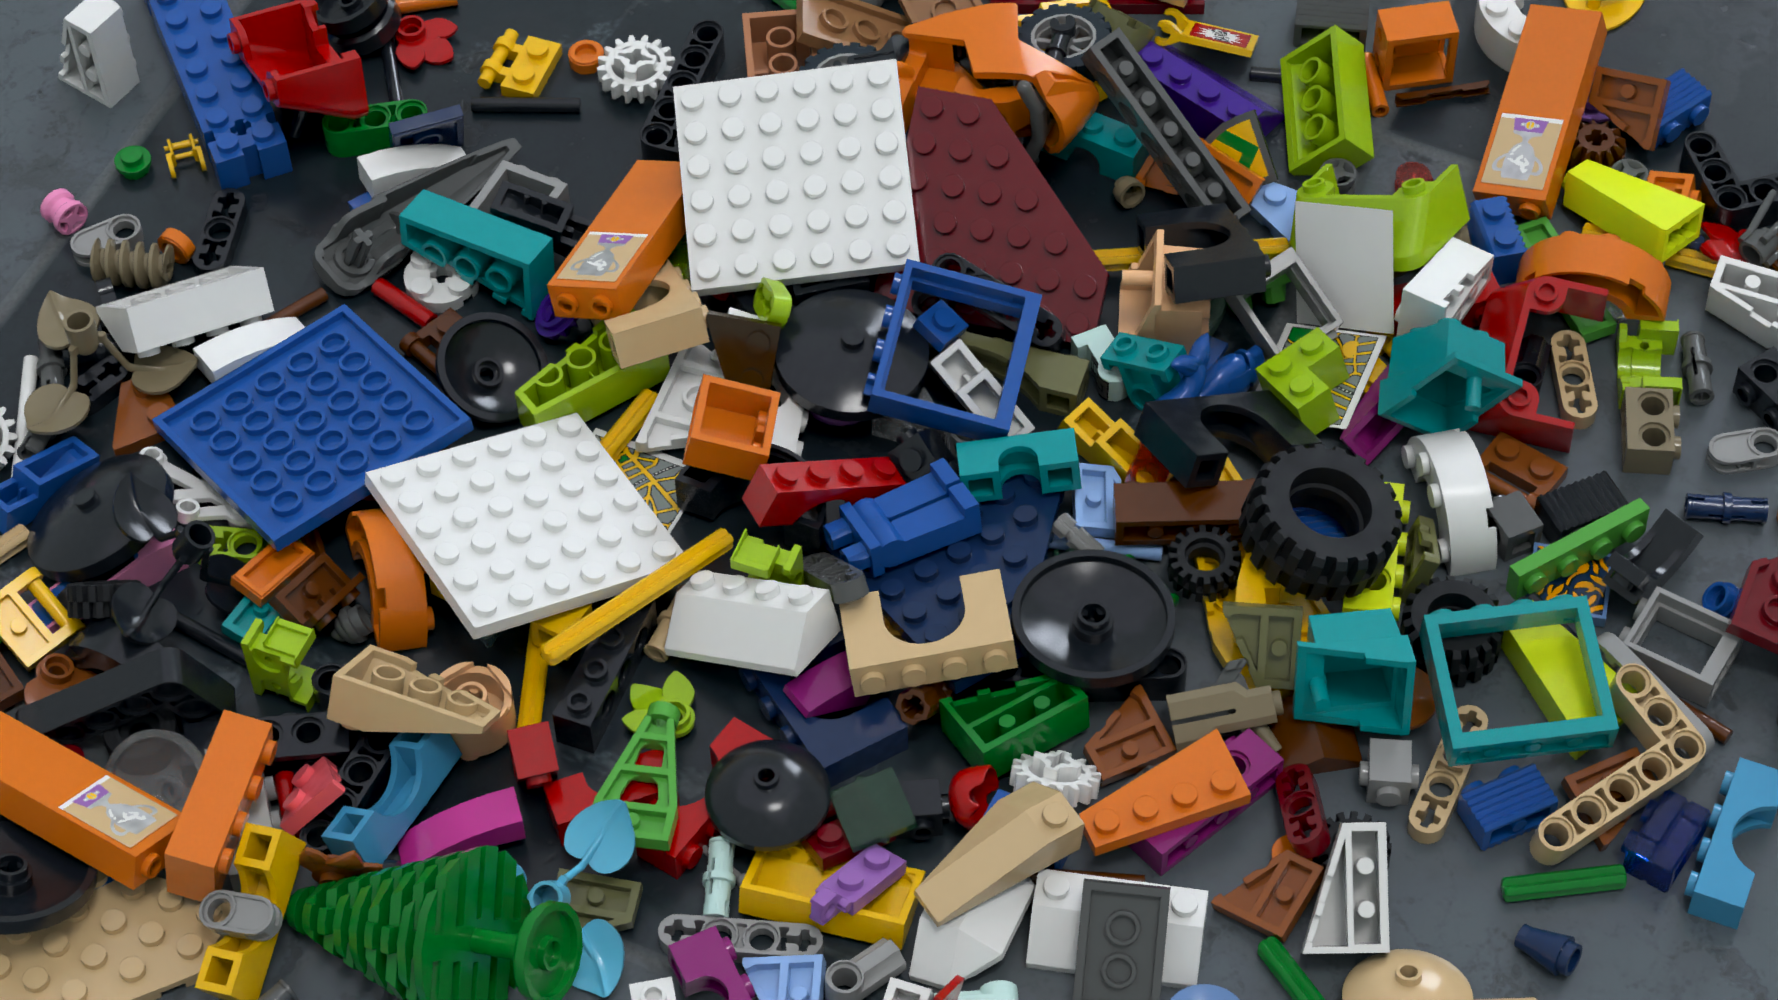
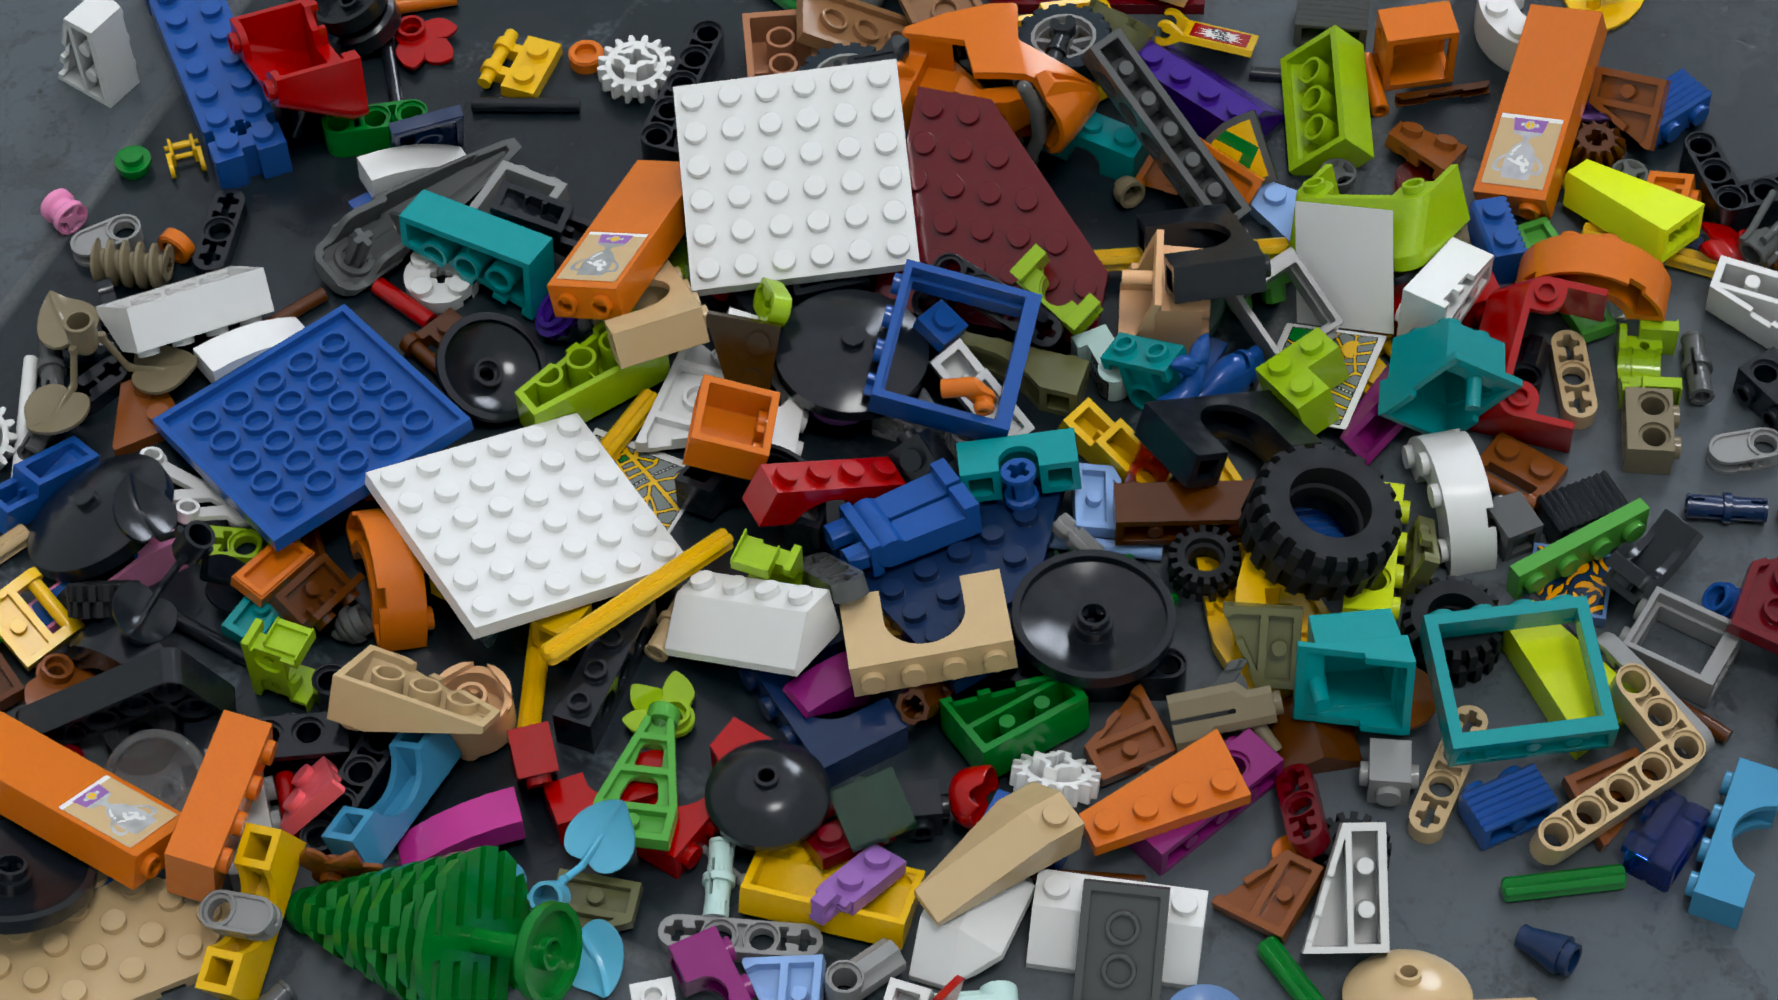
none -> orange arm [940,377,997,416]
none -> blue bush [1000,458,1040,511]
none -> lime piece [1009,243,1104,336]
none -> dark orange wing [1385,121,1468,180]

